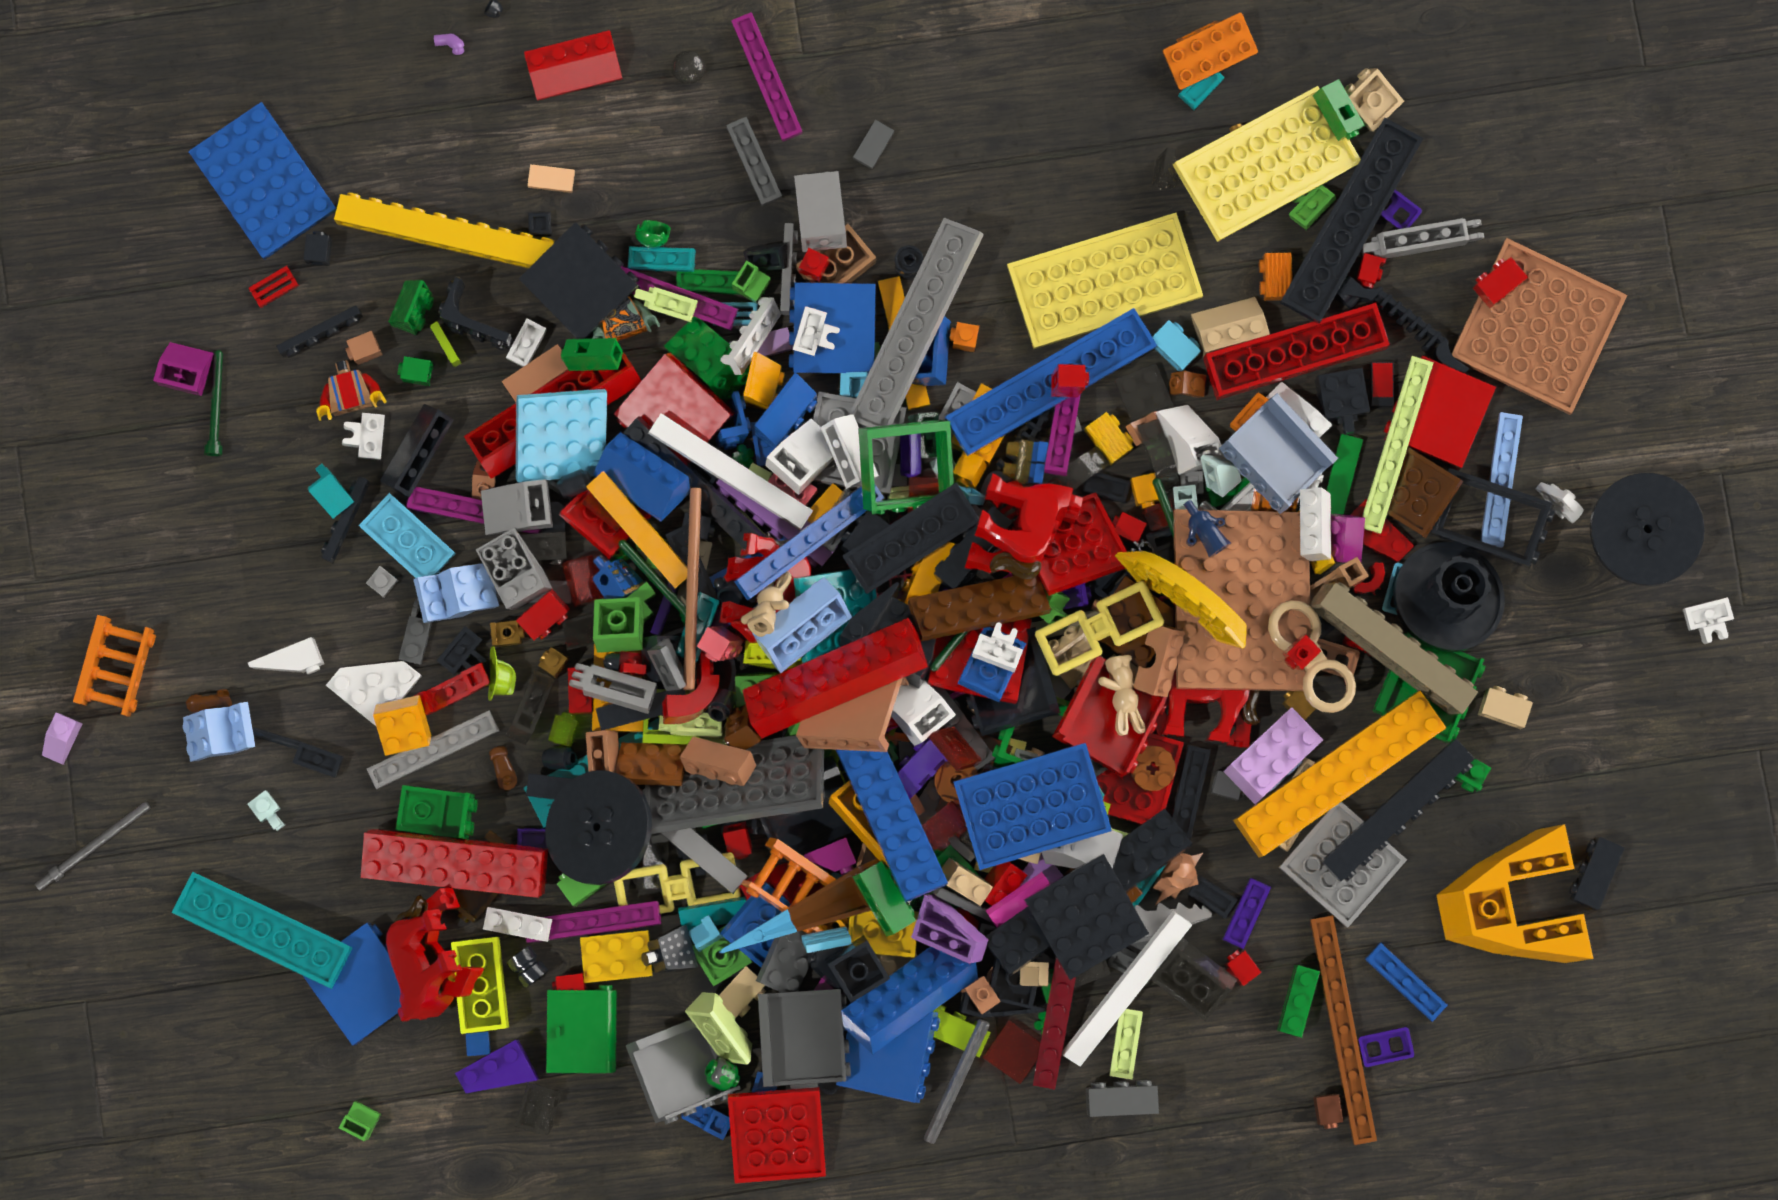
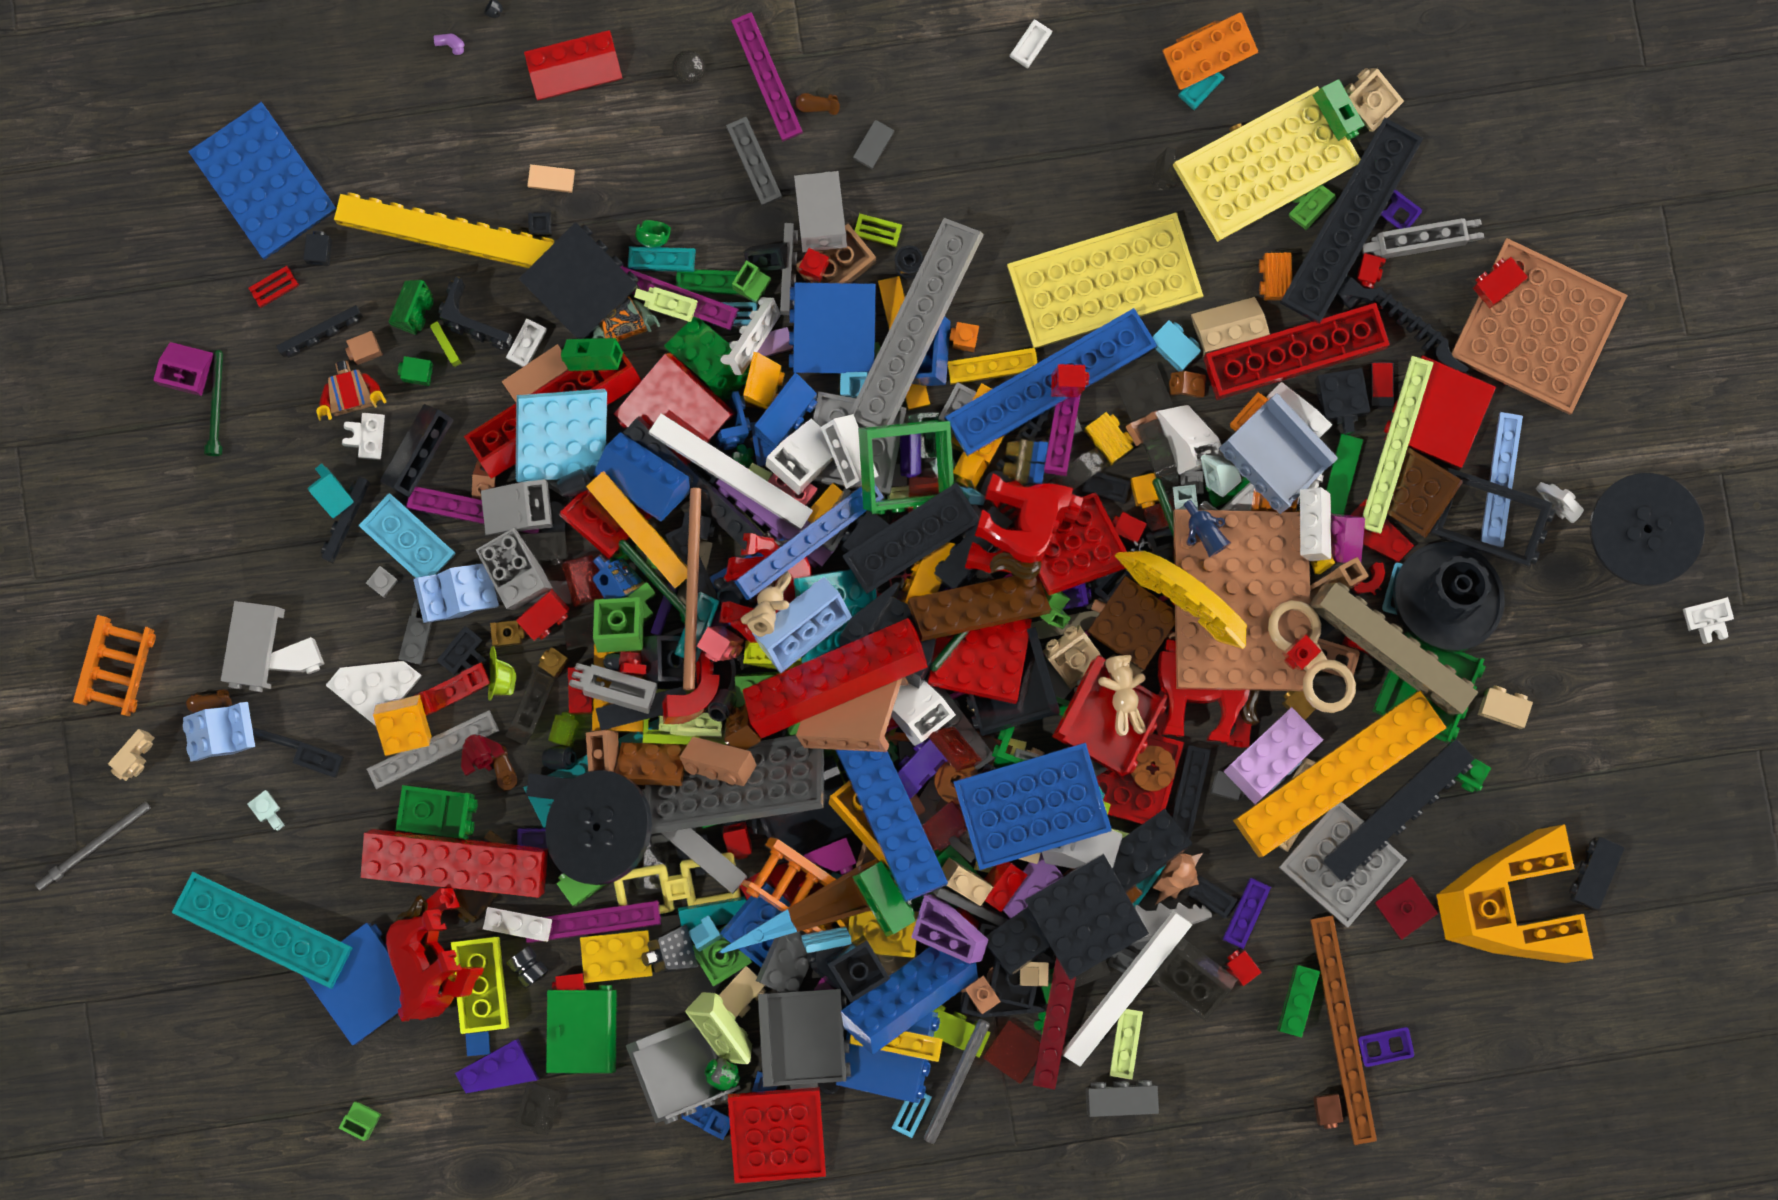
lavender slope [42,713,82,765] -> none
dark grey panel [647,638,686,691] -> none
white plate [793,306,840,356] -> none
blue tile [958,627,1026,702] -> none
white plate [972,622,1023,672] -> none
dark pink tile [986,872,1050,928] -> none
light yellow bar [1035,581,1164,676] -> none
nougat arch [1133,625,1185,697] -> none
blue tile [1365,943,1447,1022] -> none
none -> tan plate [108,729,154,781]
none -> light grey panel [221,601,285,692]
none -> dark red brick [461,734,505,776]
none -> reddish brown piece [795,93,840,115]
none -> yellow plate [849,1031,943,1062]
none -> lime tile [855,213,902,247]
none -> medium azure tile [892,1094,932,1138]
none -> yellow plate [947,348,1037,385]
none -> white tile [1010,19,1052,69]
none -> dark red plate [1374,877,1438,940]

